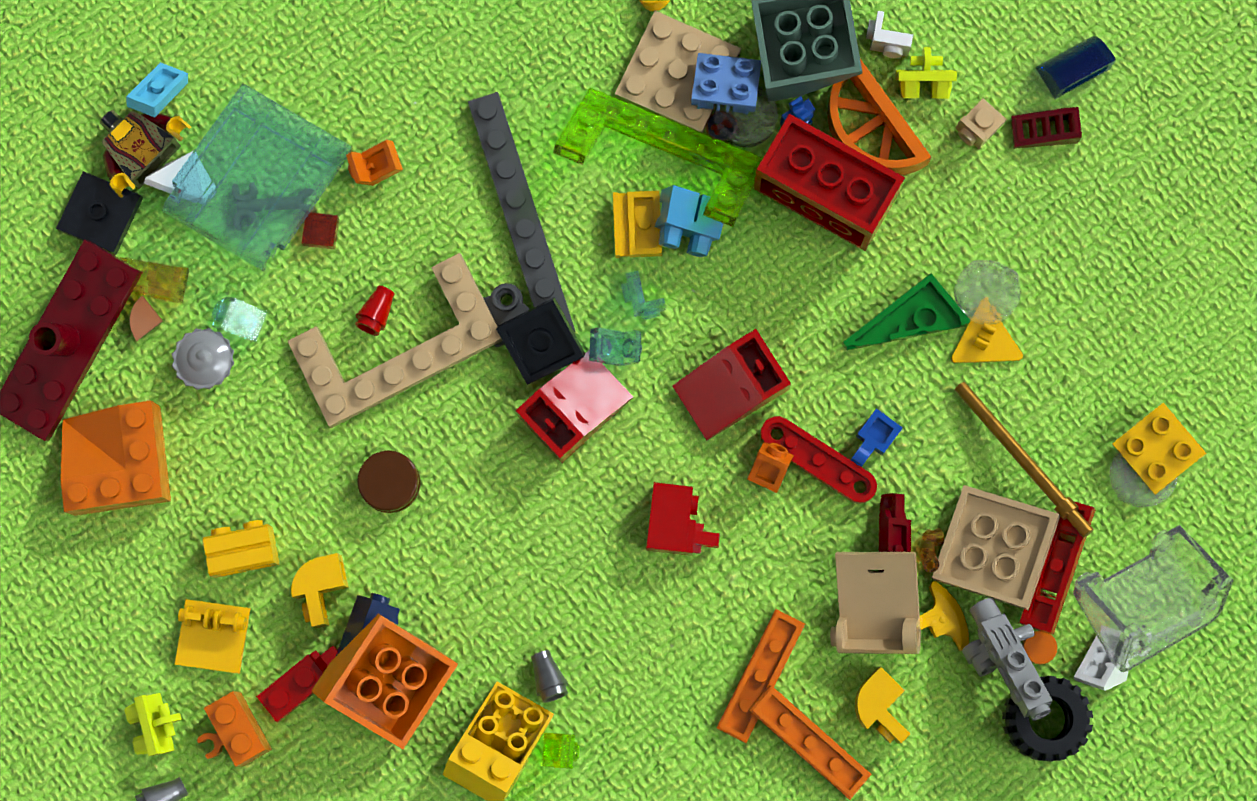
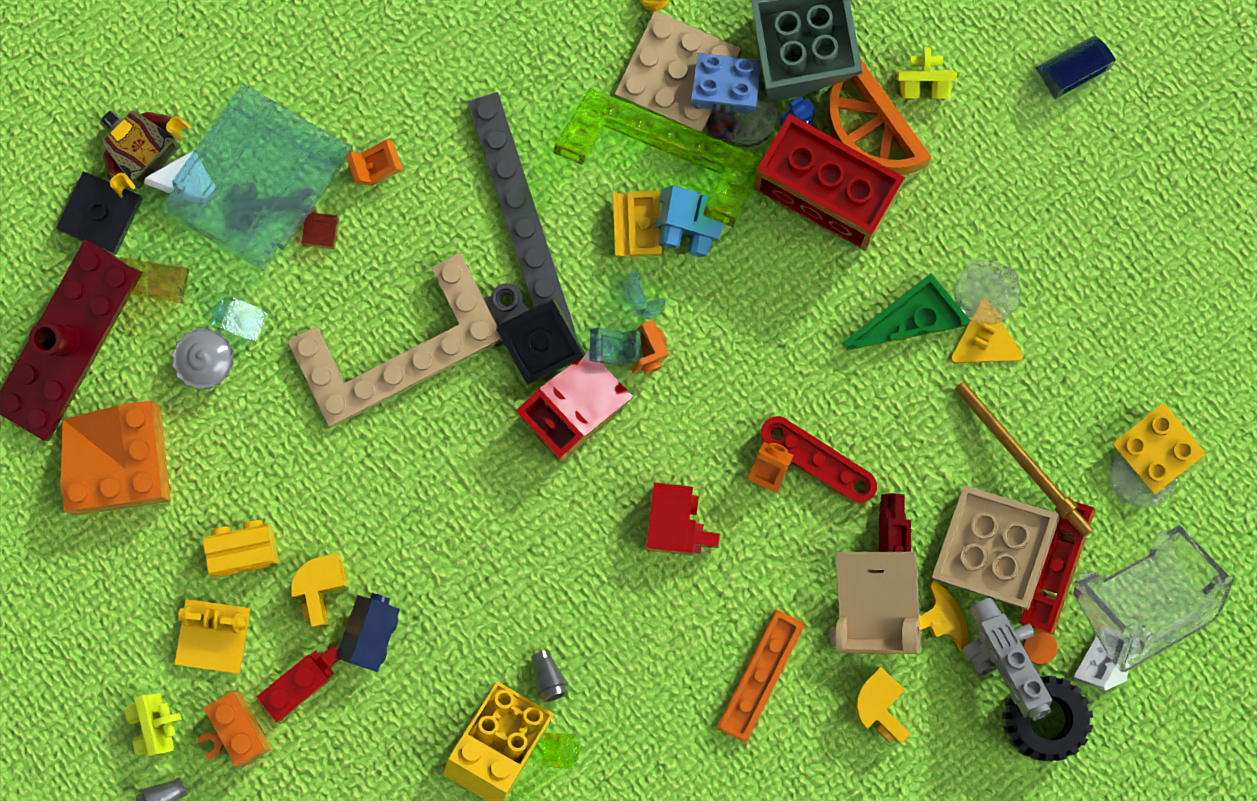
medium azure plate [126,62,188,118] -> none
nougat tile [130,296,163,341] -> none
orange slope [312,613,458,749] -> none
red cone [355,285,395,336] -> none
reddish brown head [357,450,421,513] -> none
red slope [672,329,791,441] -> none
orange tile [748,685,872,800] -> none
blue plate [851,408,903,467] -> none
white bracket [866,11,913,58] -> none
clear orange arm [919,528,944,572] -> none
tan bracket [956,98,1007,149] -> none
dark red slope [1011,107,1082,149] -> none
none -> orange bracket [630,320,669,375]

